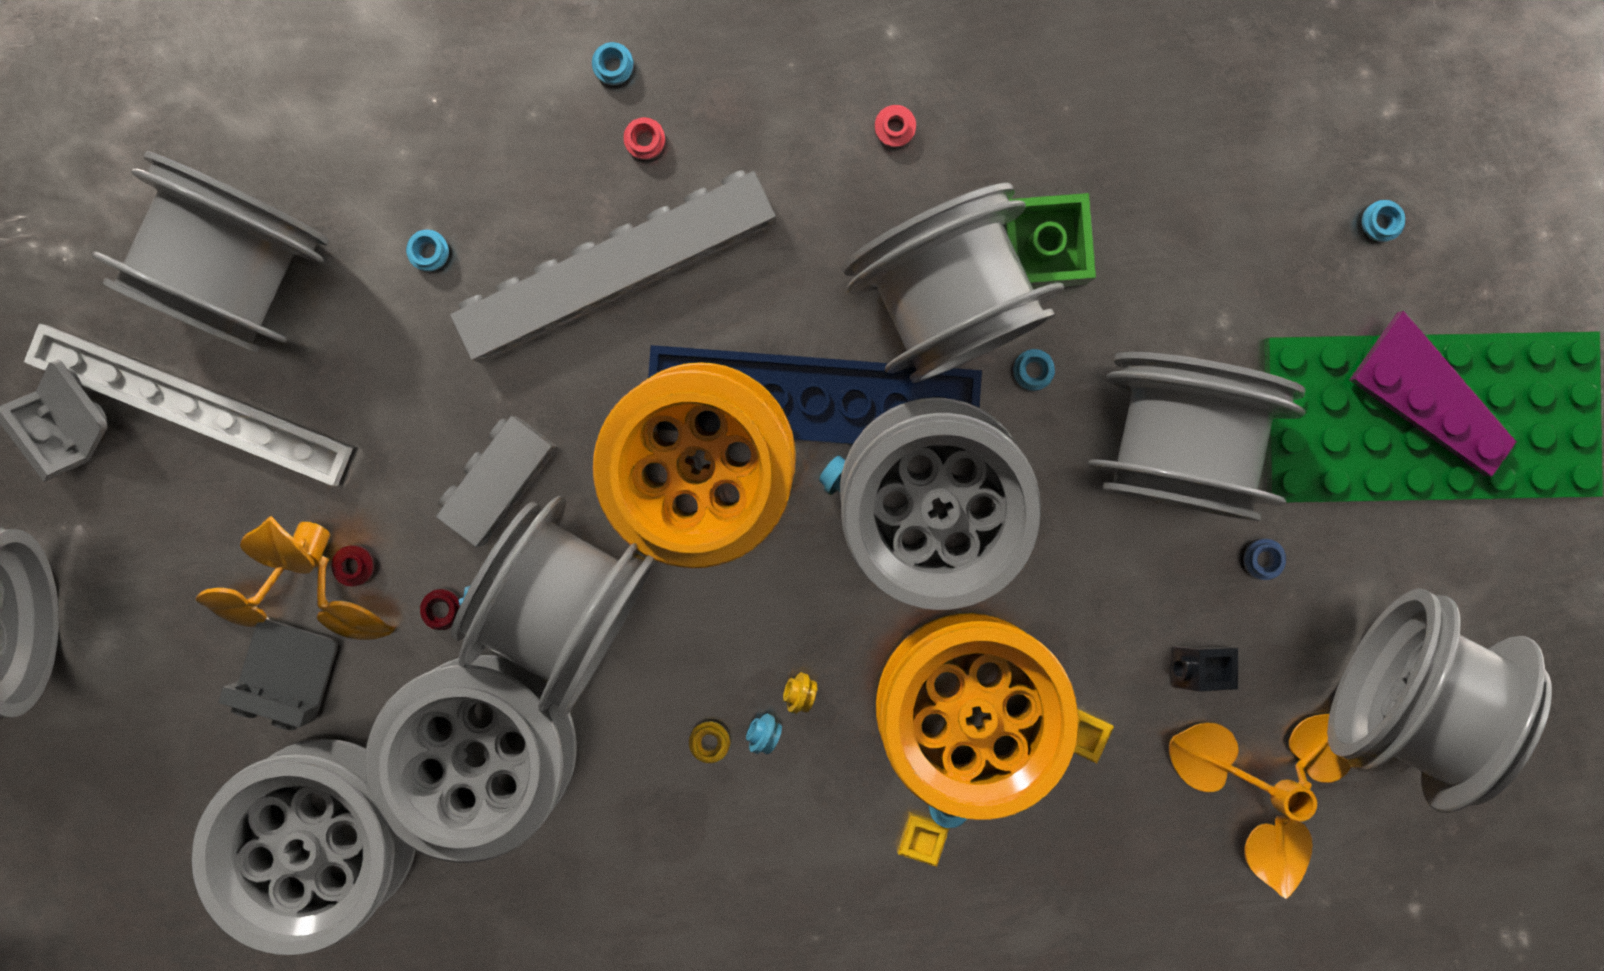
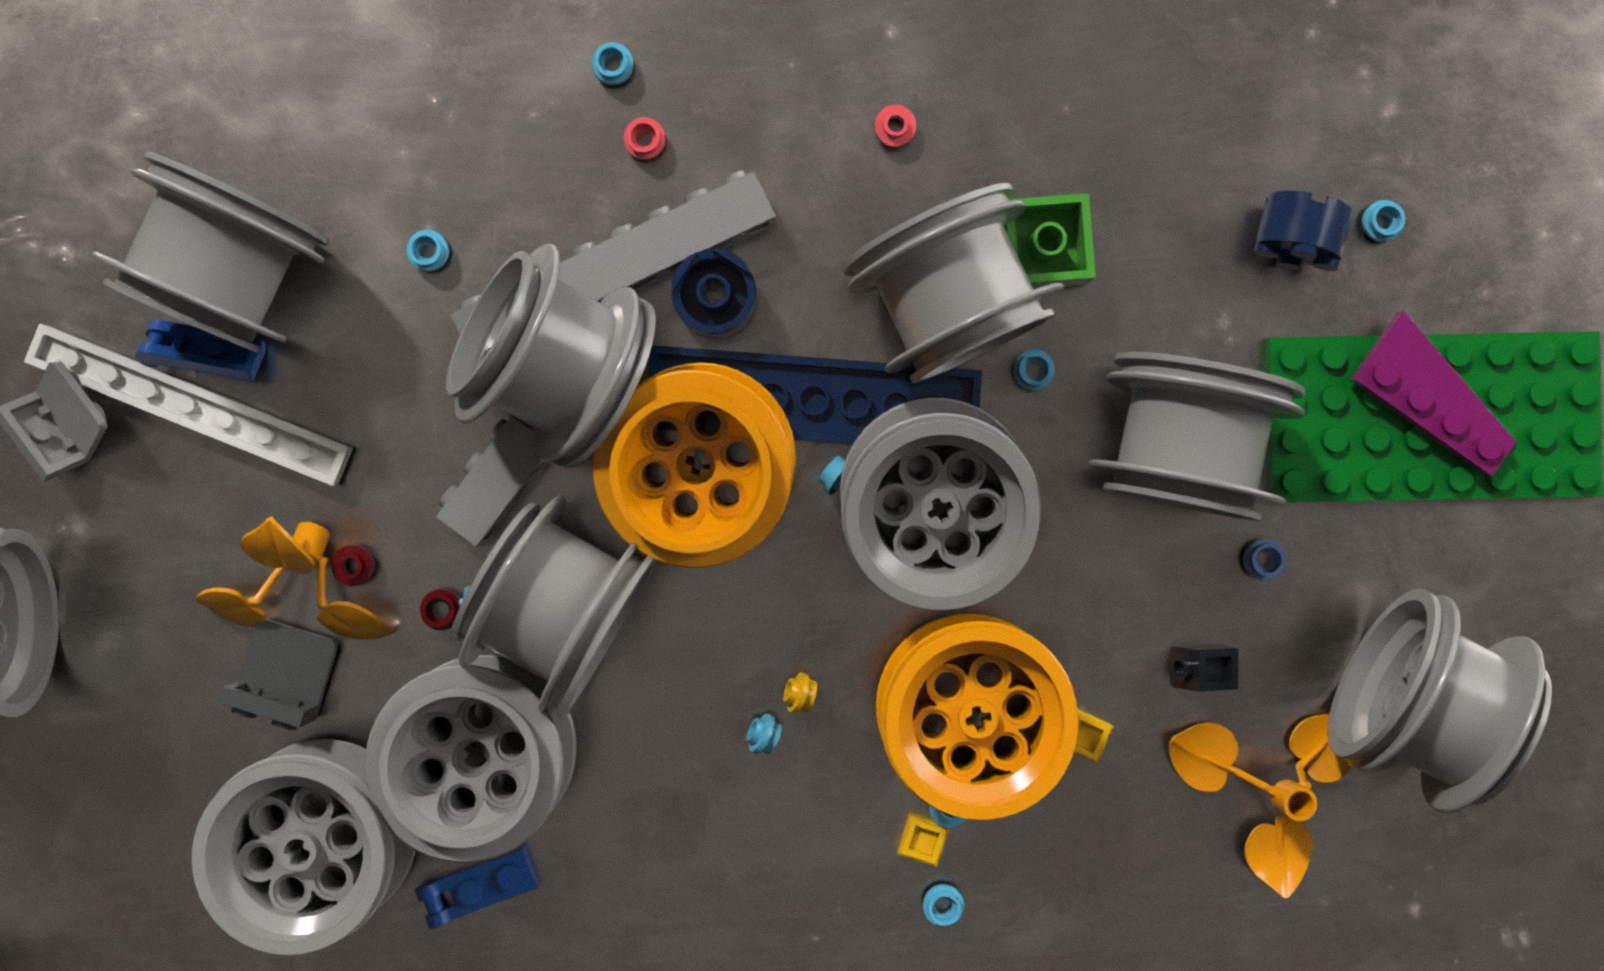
yellow plate [689,721,730,763] -> none
none -> blue plate [135,319,266,382]
none -> blue plate [415,846,539,929]
none -> light grey wheel [446,243,656,469]
none -> dark blue brick [671,249,757,338]
none -> medium azure plate [923,884,965,927]
none -> dark blue brick [1254,191,1352,271]

